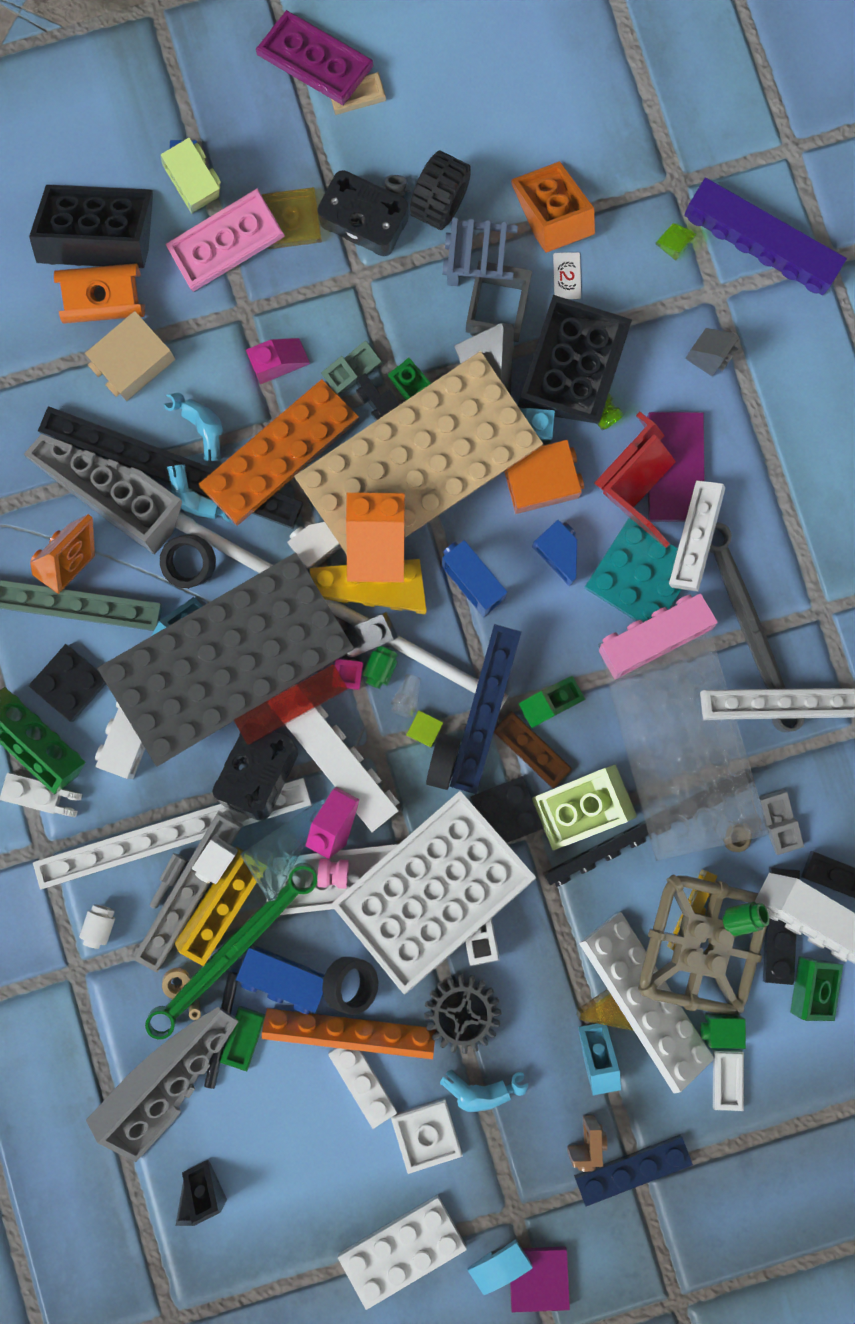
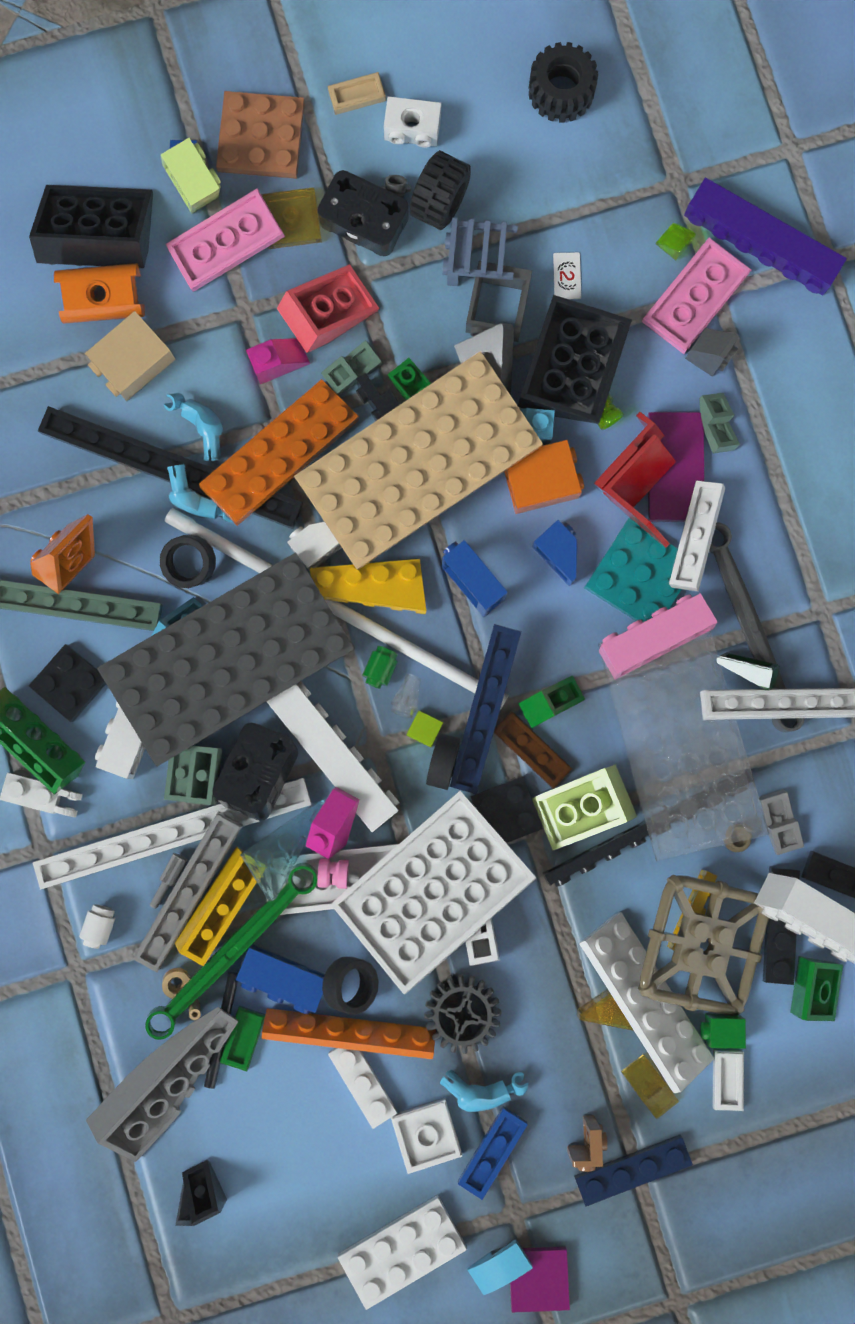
light grey wedge [24,434,182,555] -> none
white brick [192,835,238,884] -> none
clear red plate [234,664,348,745] -> none
magenta tile [256,10,373,105] -> none
dark pink plate [332,659,364,690] -> none
plate [343,612,398,659] -> none
orange slope [346,493,405,582] -> none
orange slope [511,161,595,253] -> none
medium azure slope [578,1022,621,1095] -> none
green brick [723,902,769,936] -> none
none -> sand green brick [164,746,222,805]
none -> nougat plate [216,91,305,179]
none -> coral slope [277,264,380,353]
none -> white brick [384,97,441,148]
none -> blue plate [458,1106,528,1200]
none -> black tyre [528,42,598,123]
none -> clear yellow slope [621,1054,679,1119]
none -> bright pink tile [642,237,752,354]
none -> sand green slope [699,393,740,454]
none -> slope [716,652,780,691]

